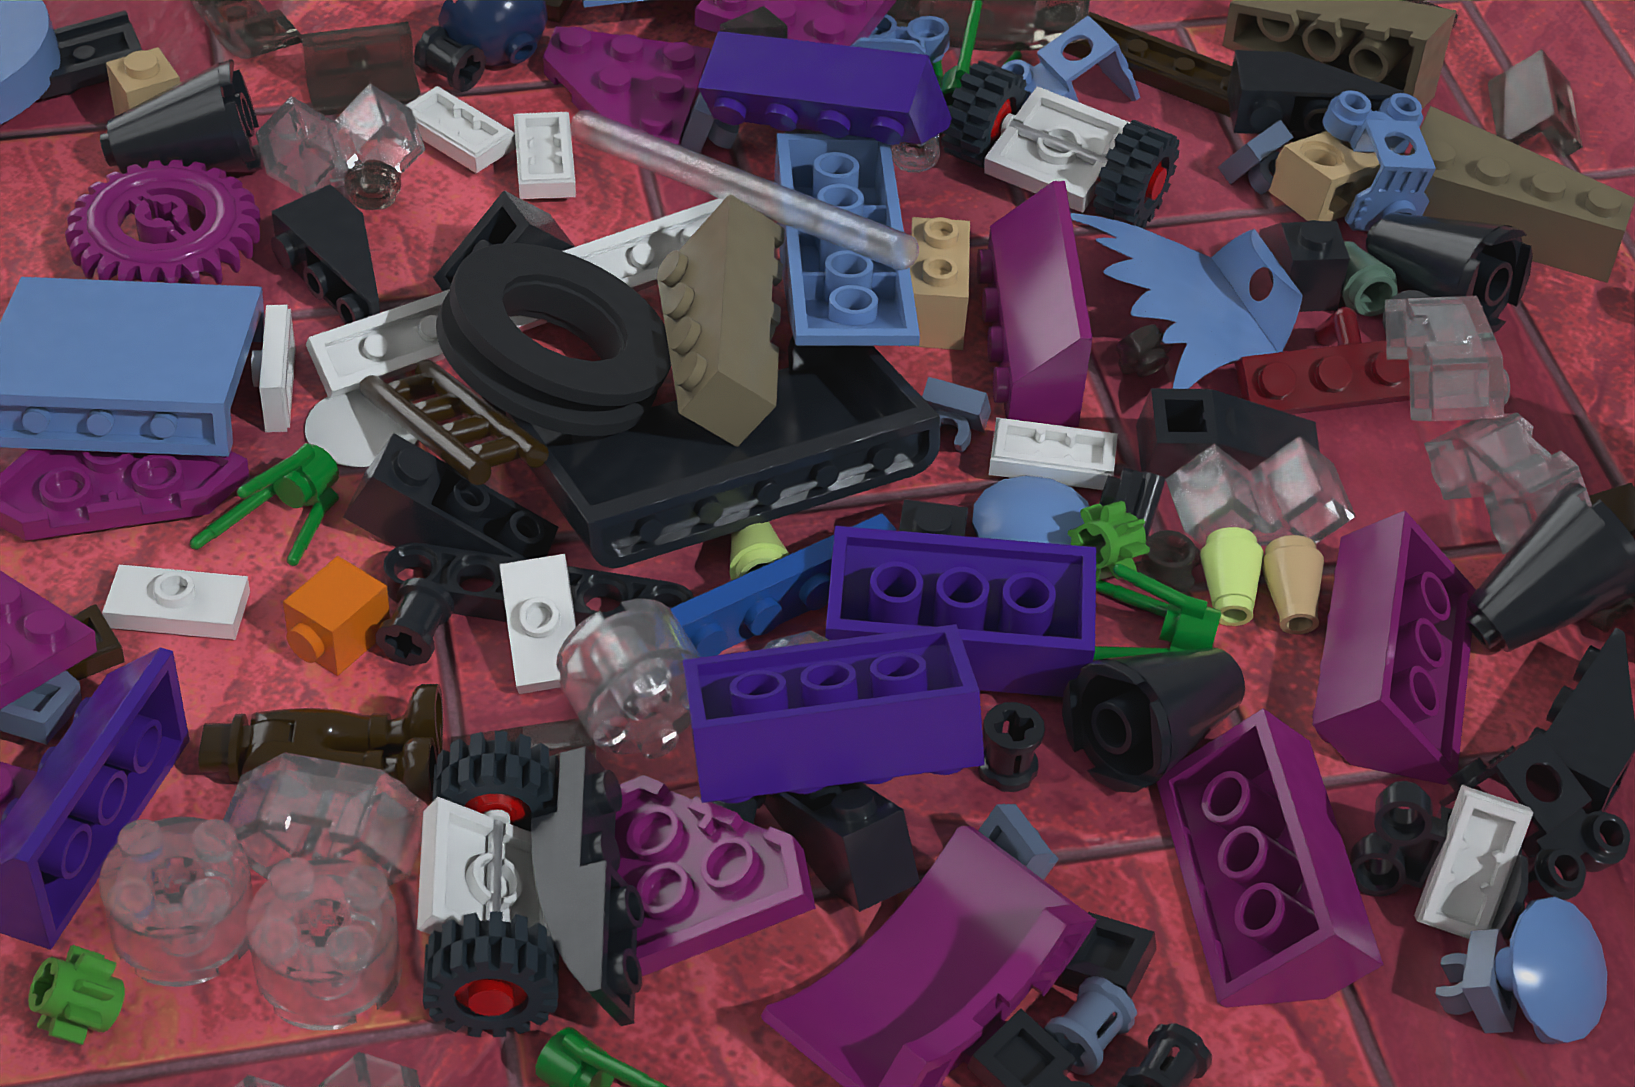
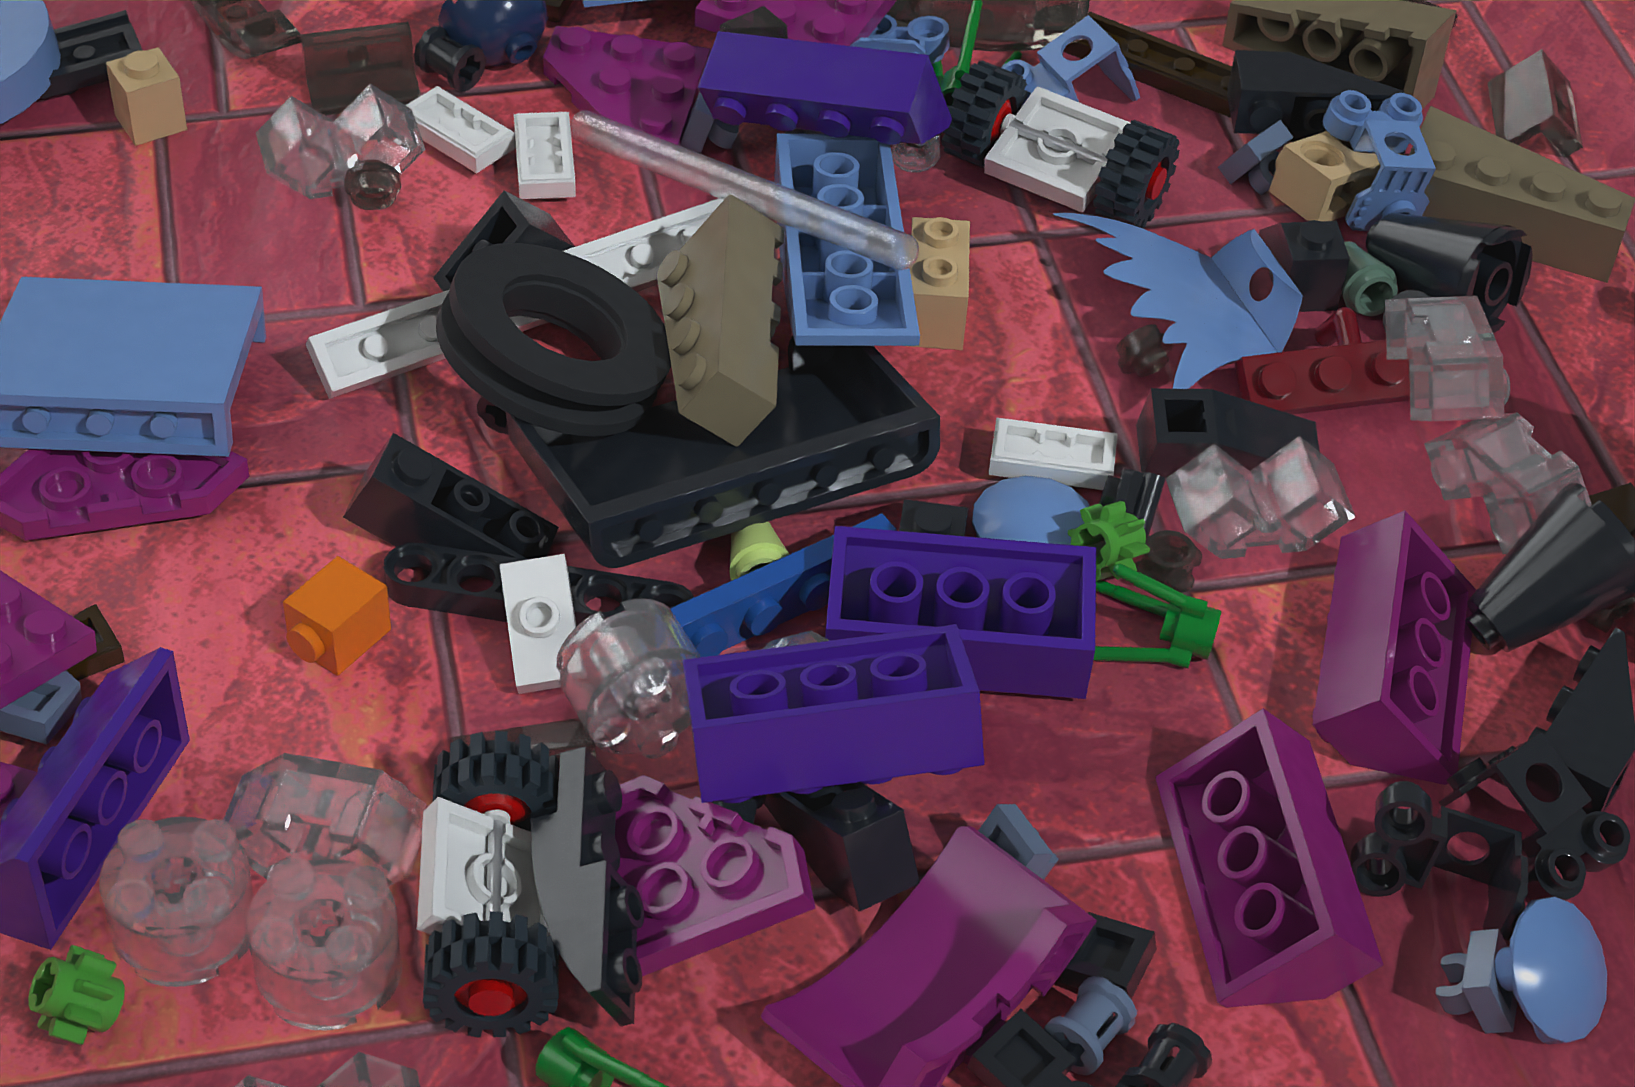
magenta gear [65,160,261,285] -> none
black cone [100,59,265,174] -> none
white plate [102,564,250,640] -> none
green plant [190,443,339,566] -> none
dark brown piece [198,684,443,802] -> none
white plate [251,305,296,432] -> none
black slope [271,184,380,325] -> none
white sticker [305,388,417,467] -> none
dark brown bar [360,360,549,485] -> none
black bush [375,578,454,666] -> none
sand blue tile [922,377,991,452] -> none
magenta slope [977,181,1092,427] -> none
black bush [978,702,1045,792] -> none
black cone [1062,648,1245,793] -> none
yellowish green cone [1200,527,1264,626] -> none
tan cone [1261,535,1324,634] -> none
white plate [1414,785,1533,939] -> none

